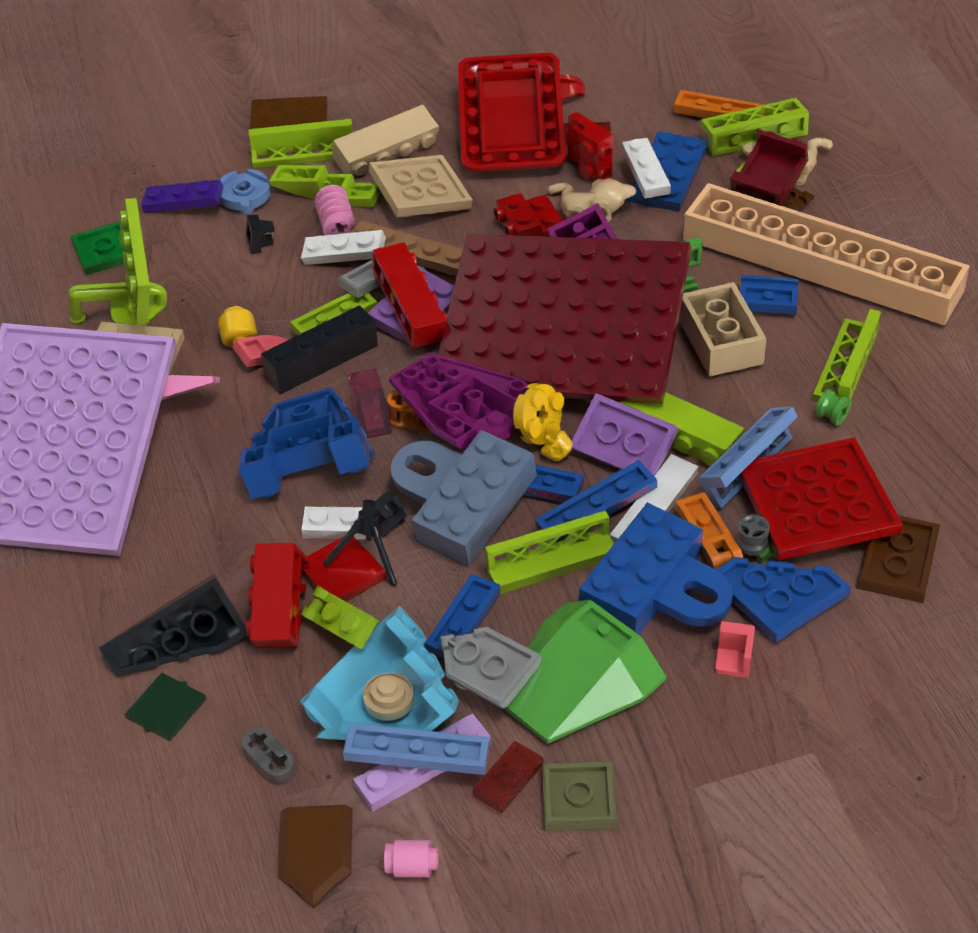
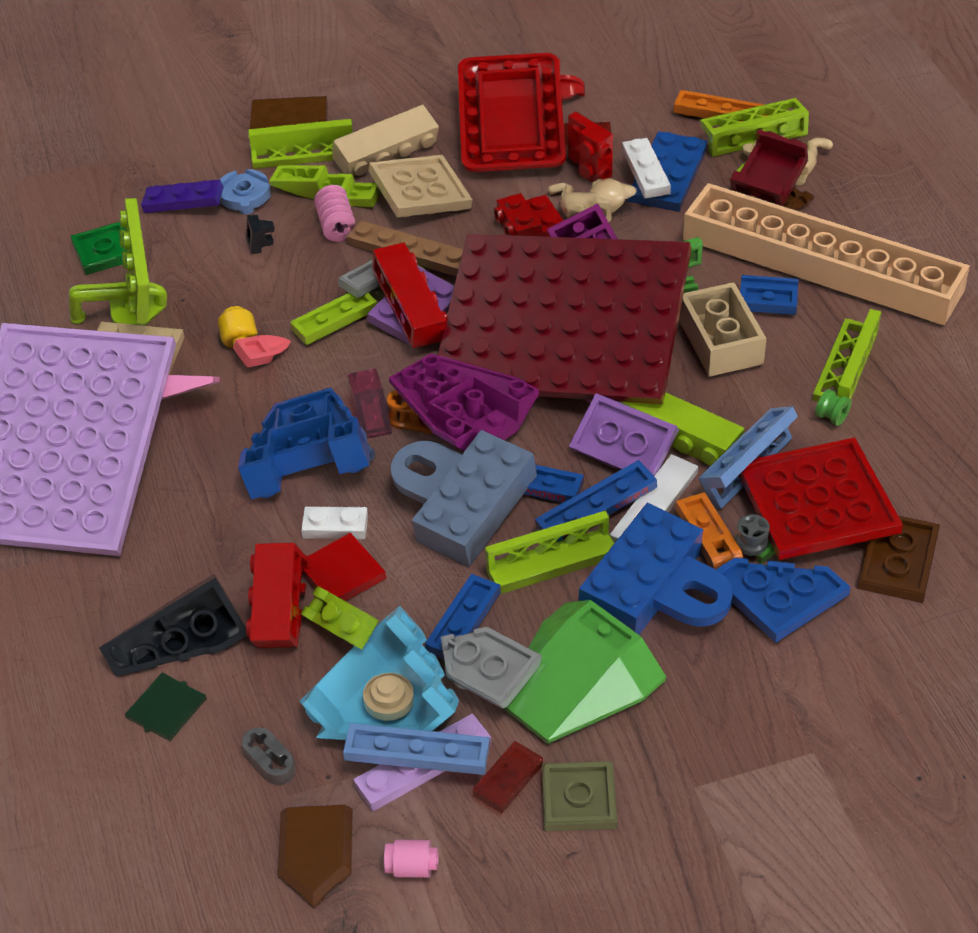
black brick [261,305,378,395] -> none
white plate [301,230,386,265] -> none
black plant [323,499,397,586] -> none
black tile [375,491,408,537] -> none
yellow plate [513,383,564,445] -> none
yellow piece [541,430,573,462] -> none
coral panel [715,621,755,678] -> none

